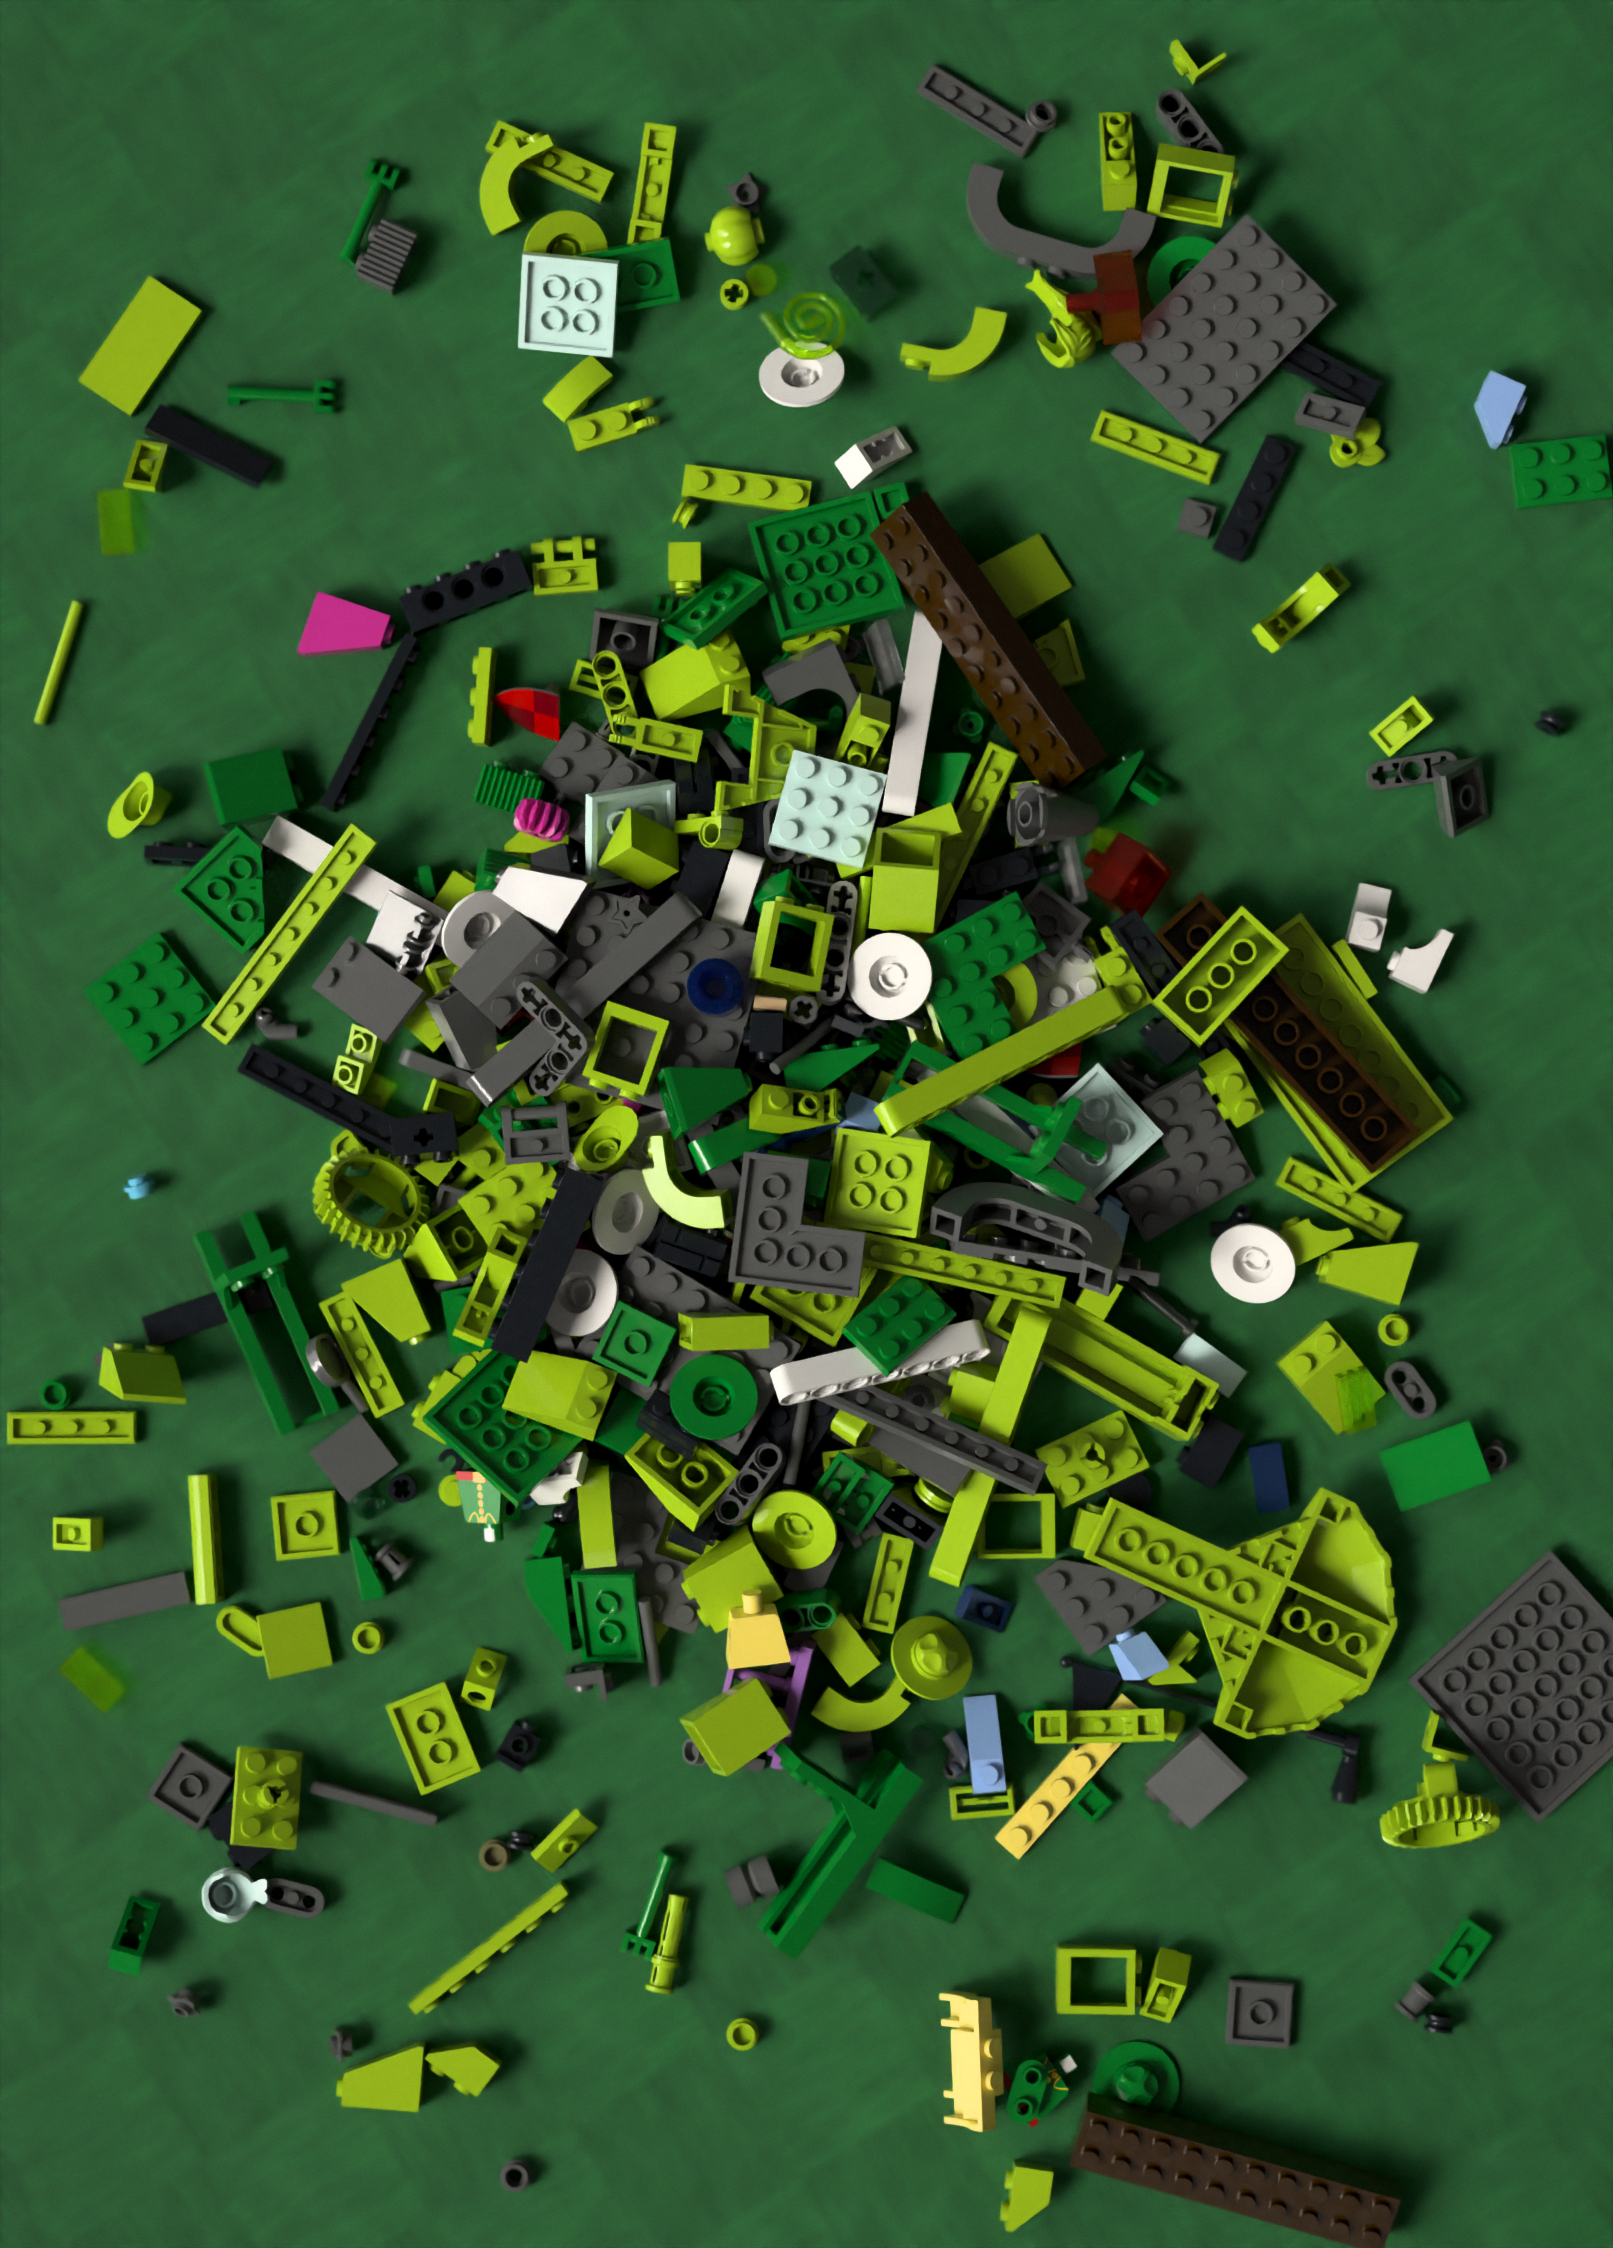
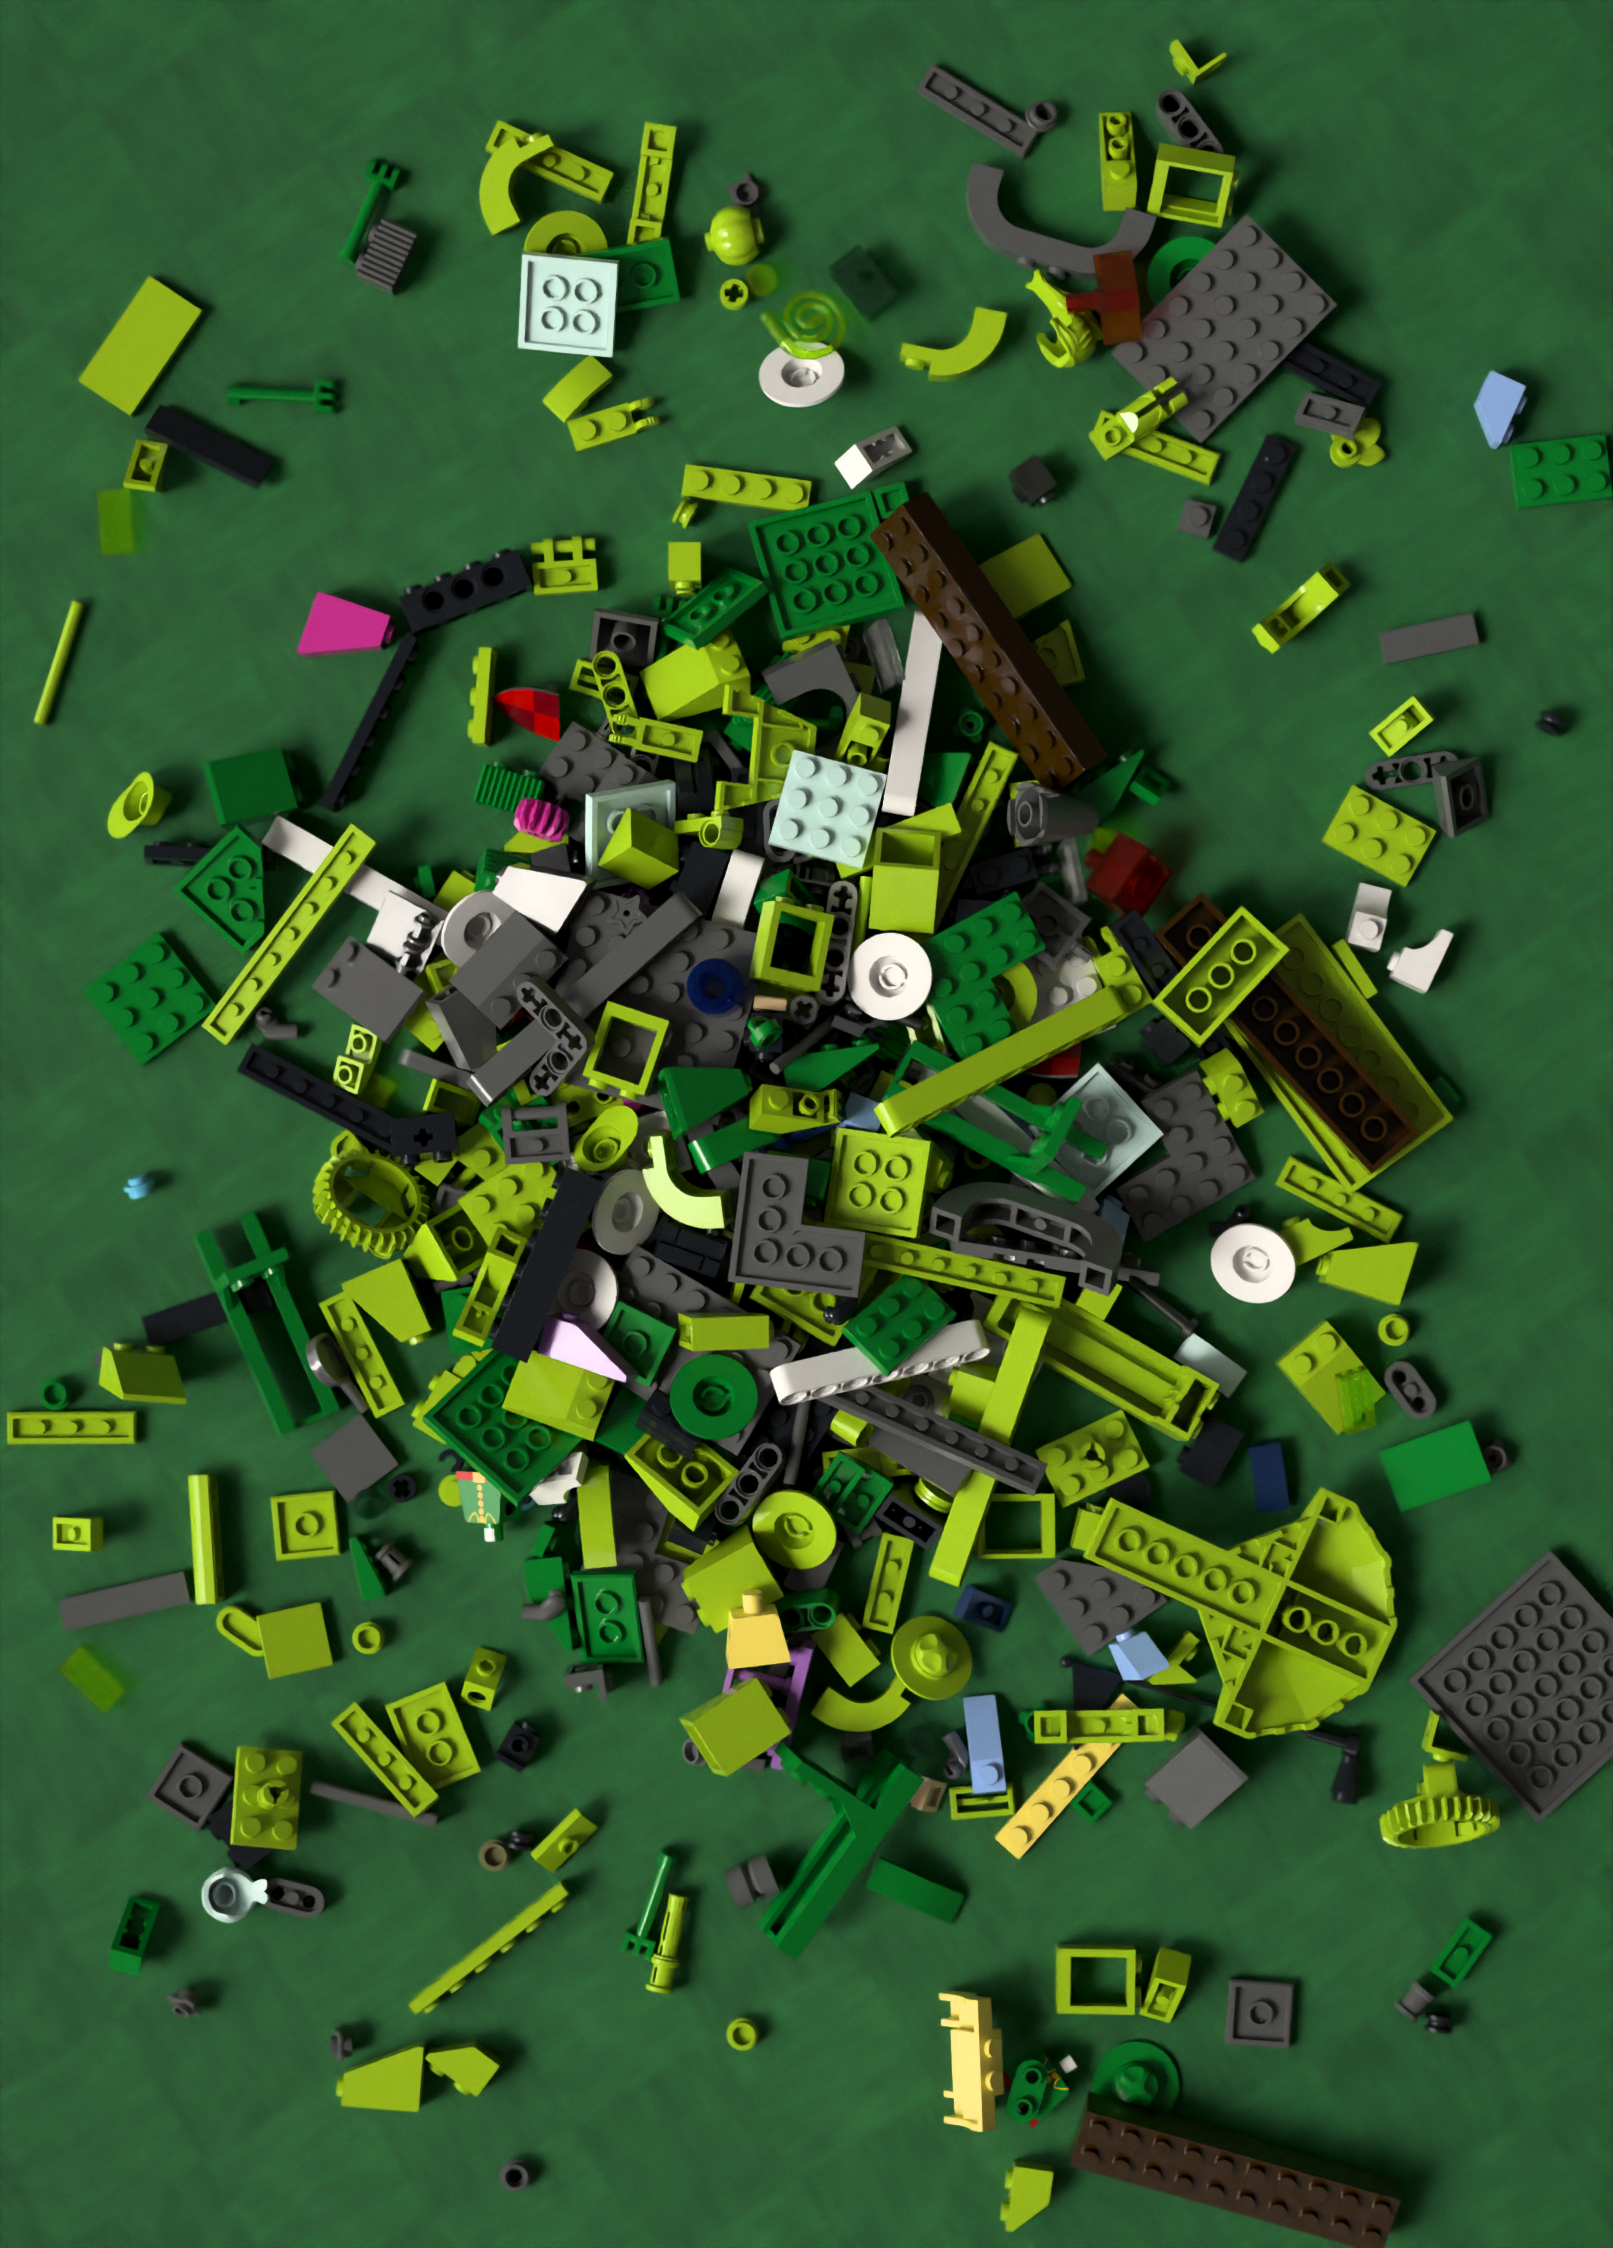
none -> lime plate [331,1702,440,1820]
none -> dark grey arm [522,1589,567,1621]
none -> slope [537,1310,639,1383]
none -> green tile [748,1016,783,1049]
none -> black arm [823,1296,858,1326]
none -> tan tile [909,1776,947,1813]
none -> pearl dark grey brick [1008,453,1058,508]
none -> lime plate [1088,377,1188,462]
none -> lime plate [1321,785,1436,888]
none -> dark grey tile [1378,613,1479,665]

